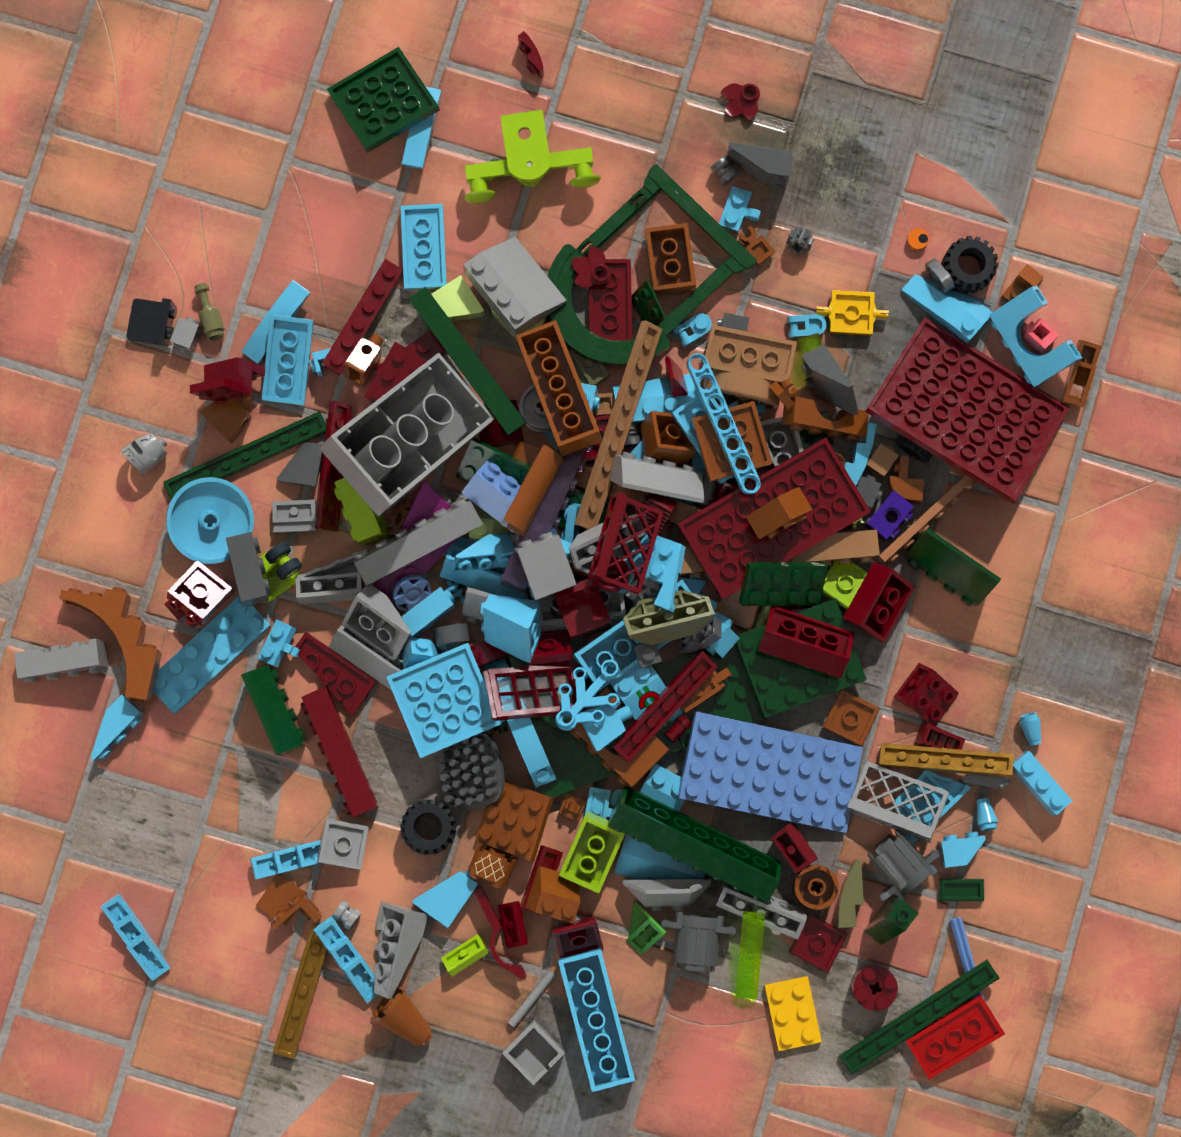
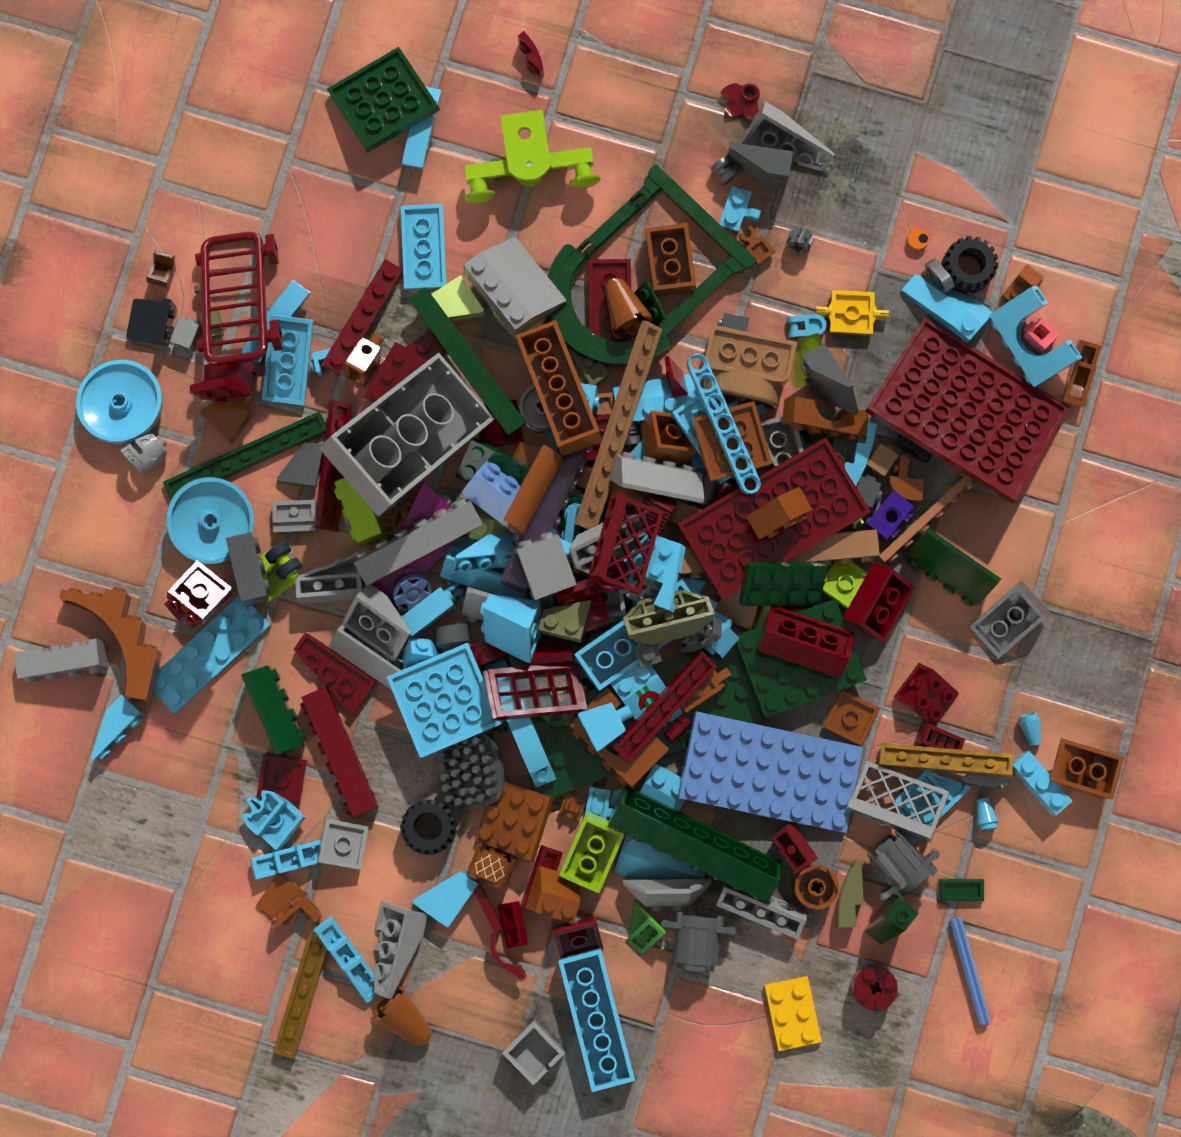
medium azure slope [101,893,170,981] -> none
medium azure plate [258,619,300,668] -> none
light grey wheel [332,900,362,930] -> none
lime plate [441,934,489,977] -> none
light grey bar [508,970,556,1028] -> none
medium azure plant [556,660,620,731] -> none
dark red plate [571,246,611,288] -> none
medium azure plate [673,313,712,348] -> none
clear neon green plate [735,911,765,999] -> none
dark orange tile [769,379,799,410] -> none
dark red tile [788,913,848,973] -> none
dark green tile [839,959,1000,1075] -> none
red plate [905,995,1005,1079] -> none
medium azure slope [938,832,986,868] -> none
none -> medium azure dish [76,360,163,444]
none -> reddish brown bracket [146,250,176,288]
none -> dark red bar [195,232,283,366]
none -> medium azure plate [241,790,306,851]
none -> dark red tile [257,754,307,803]
none -> olive wing [538,600,592,643]
none -> dark orange cone [605,278,653,340]
none -> light grey wedge [741,101,835,171]
none -> flat silver slope [969,581,1051,659]
none -> dark orange slope [1050,738,1124,799]

